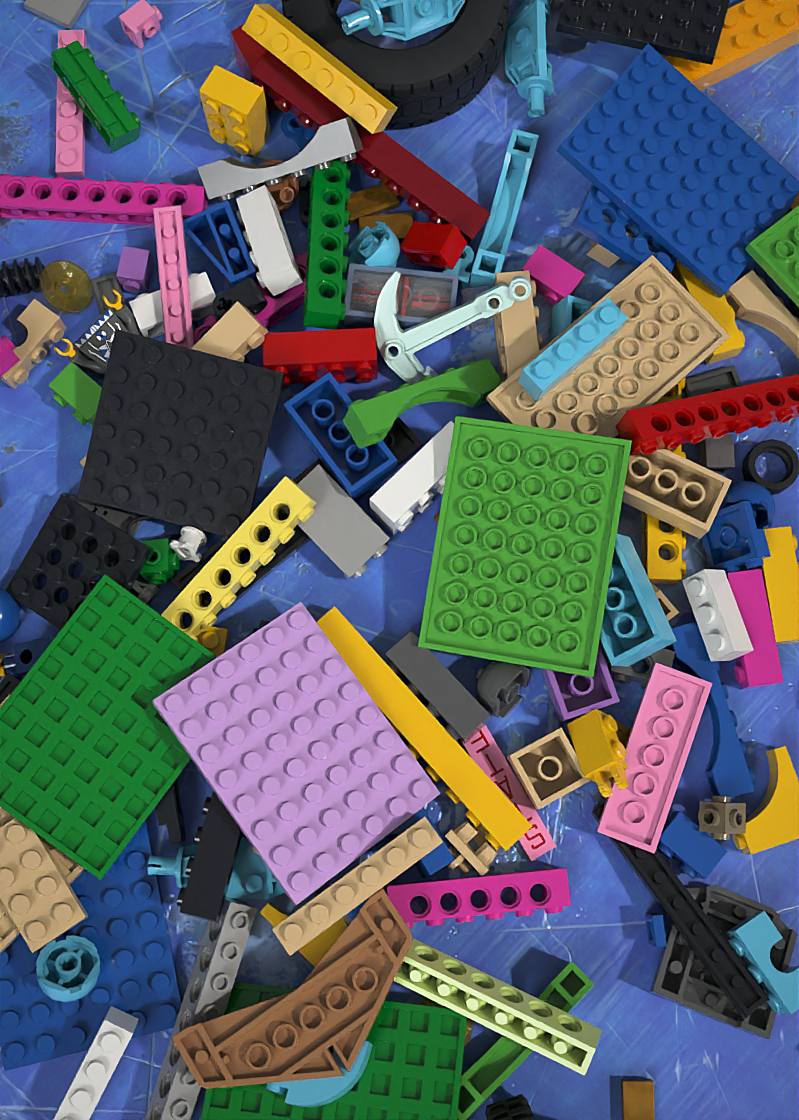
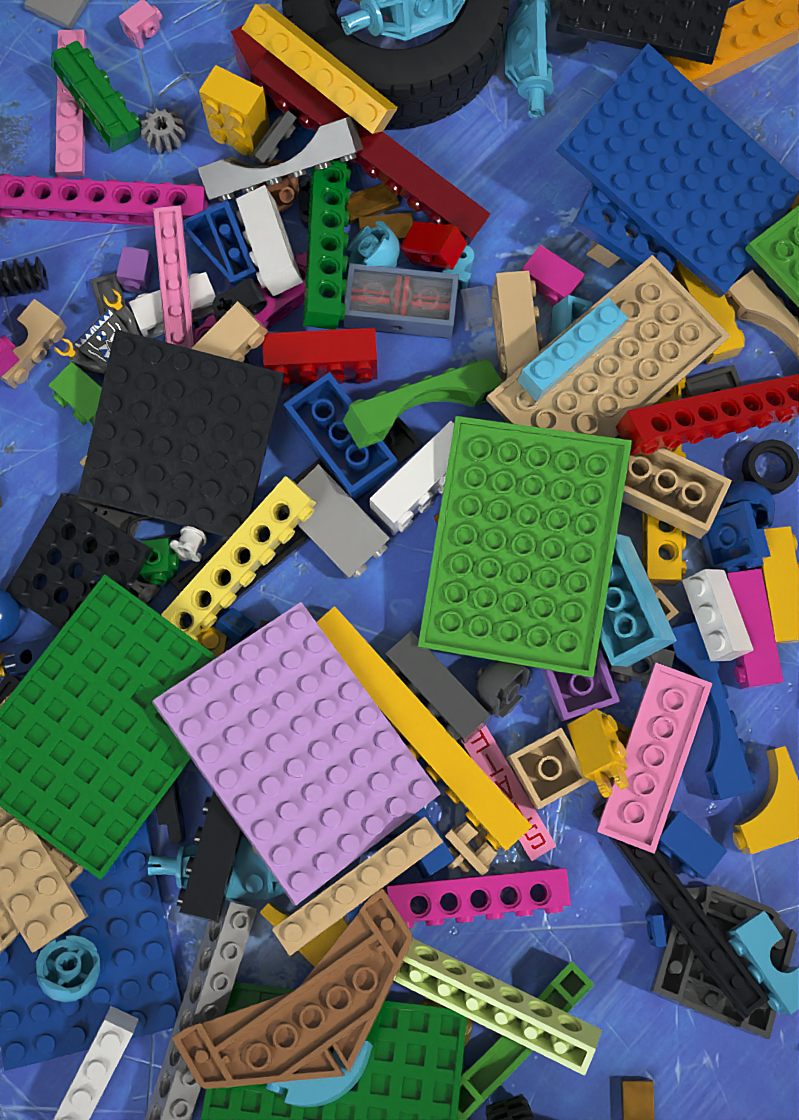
clear yellow dish [40,260,94,313] -> none
light aqua piece [374,271,532,384] -> none
medium azure arch [469,129,539,291] -> none
flat silver brick [698,435,735,475] -> none
dark tan brick [698,795,746,840] -> none
none -> light grey gear [141,106,186,154]
none -> blue tile [215,607,255,644]
none -> dark grey plate [248,111,296,164]

